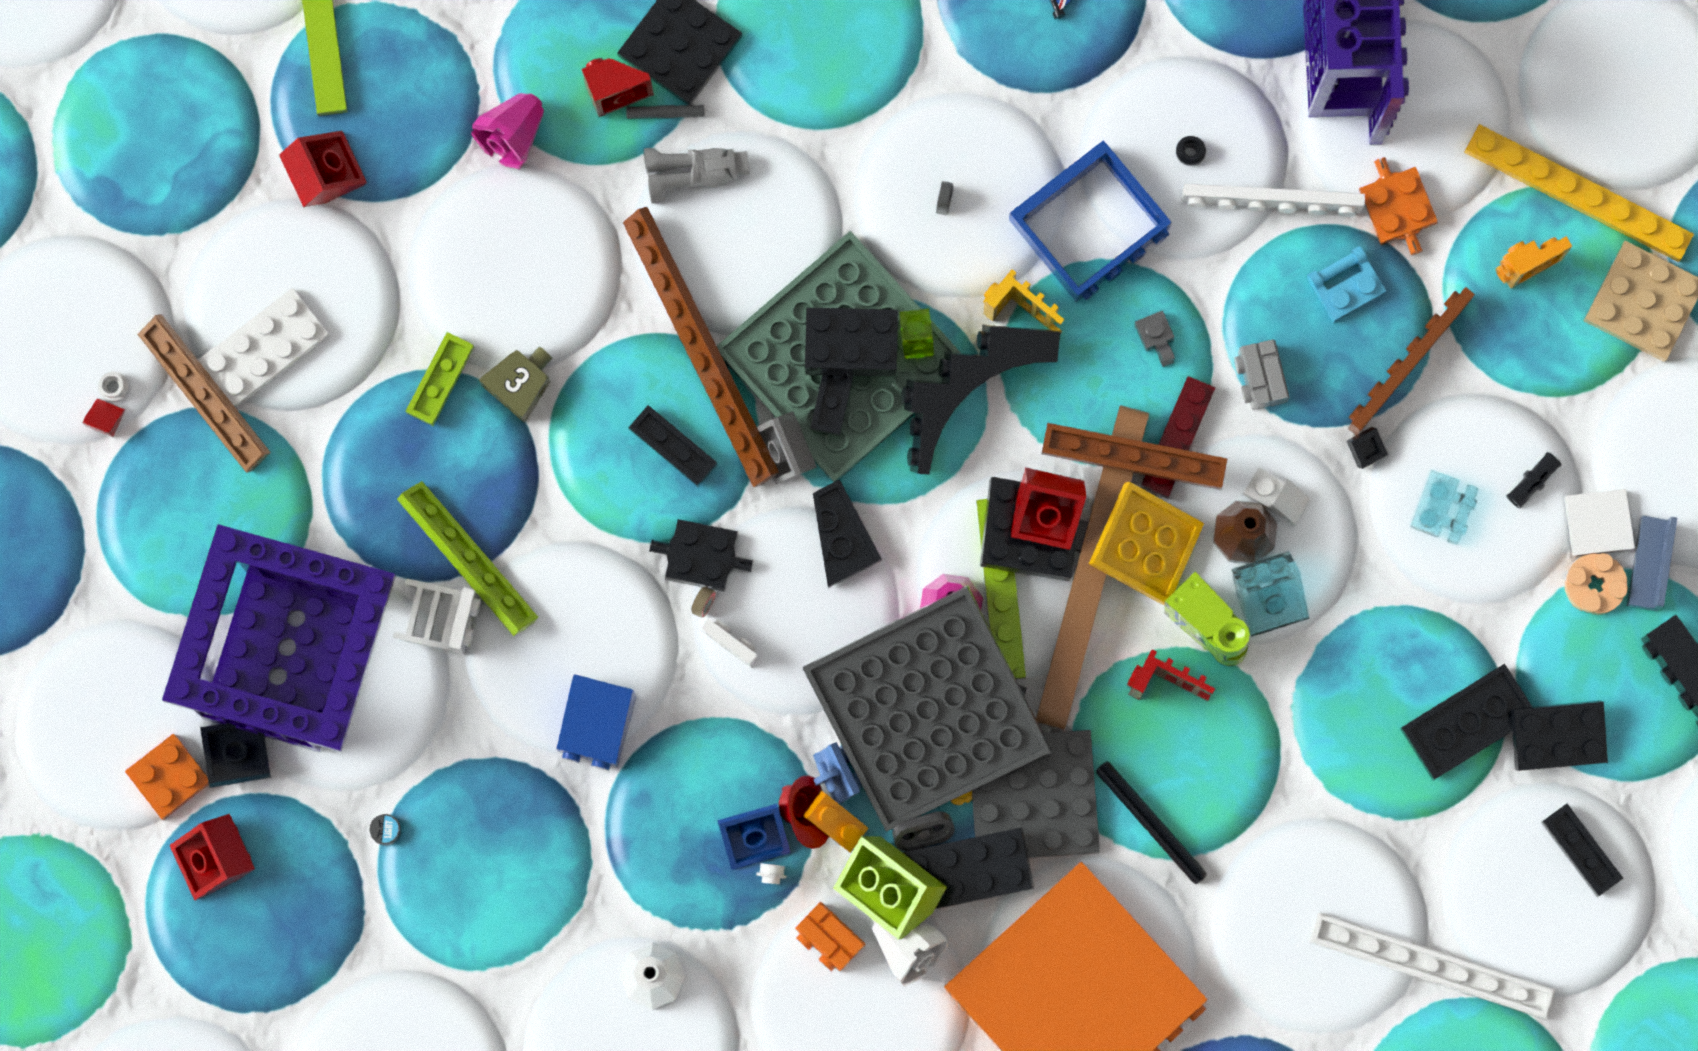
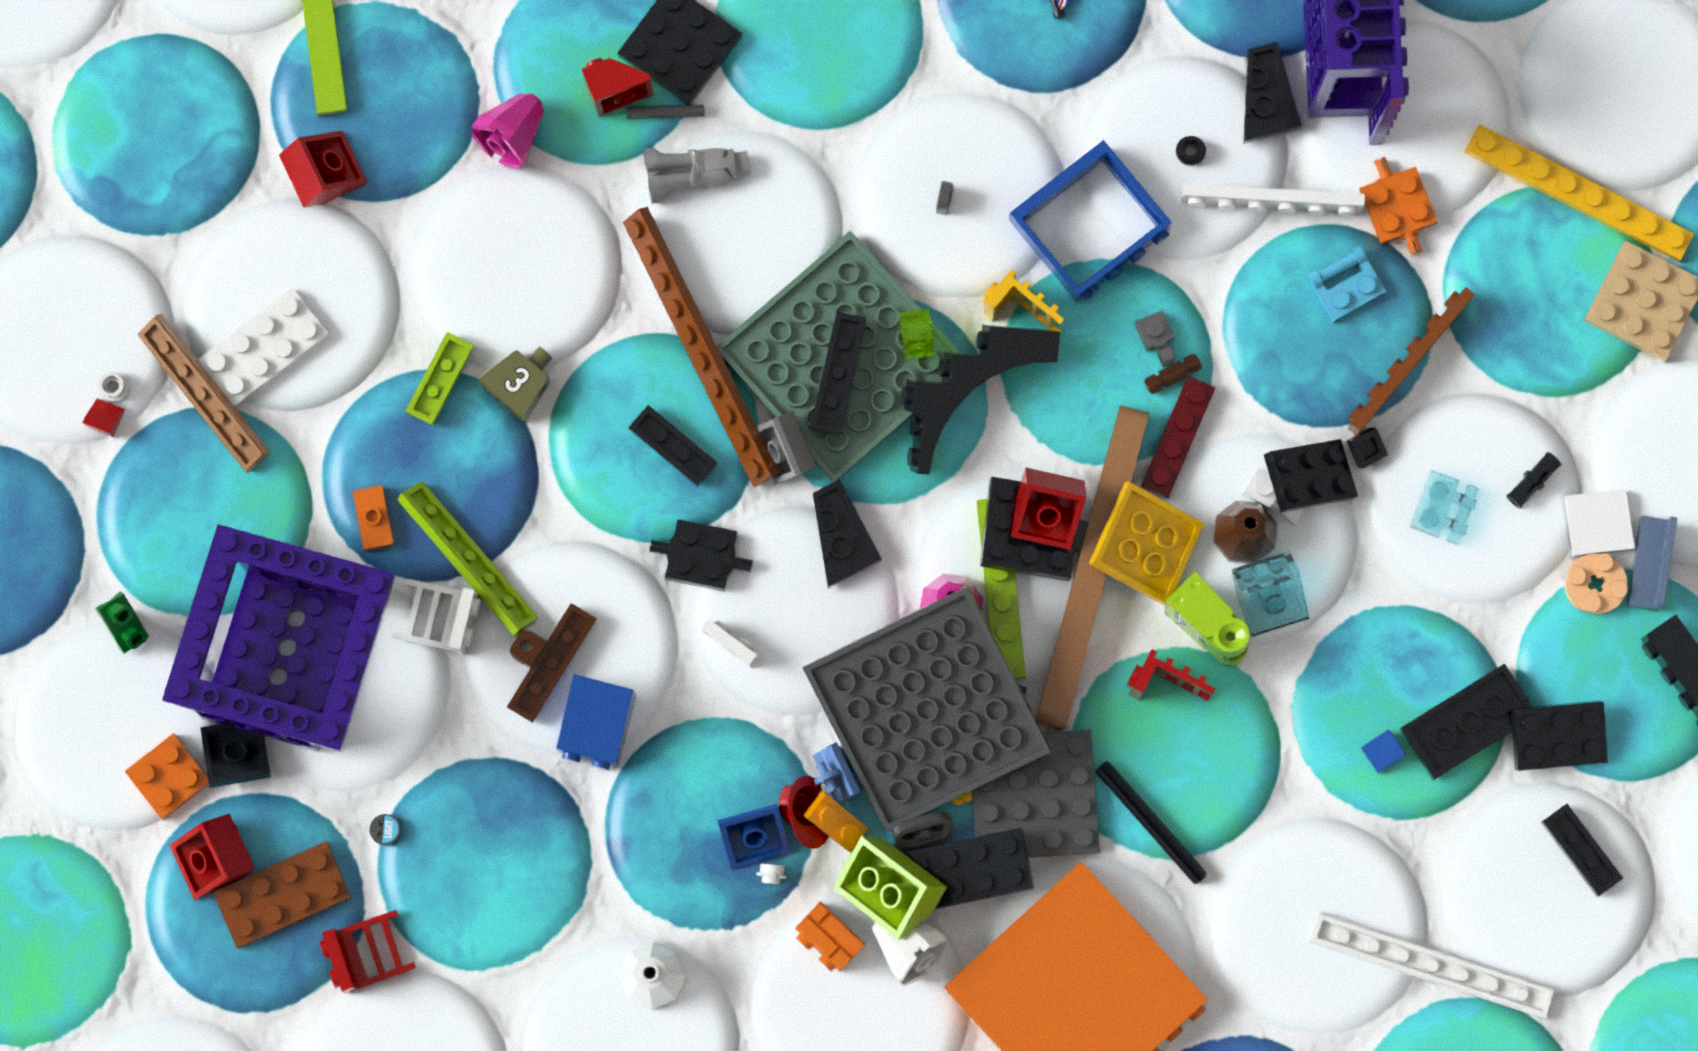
dark tan tile [691,586,716,618] -> none
black brick [805,307,898,377] -> none
dark orange plate [1041,423,1228,490] -> none
light grey brick [1234,340,1290,410] -> none
light orange plate [1495,236,1573,289] -> none
none -> green hips [95,591,149,654]
none -> dark orange plate [213,841,352,949]
none -> red plate [320,910,416,993]
none -> orange plate [353,485,395,551]
none -> reddish brown plate [506,603,597,723]
none -> reddish brown axle [1144,354,1202,394]
none -> black wing [1243,42,1302,144]
none -> black plate [1264,439,1358,513]
none -> blue slope [1361,729,1406,773]

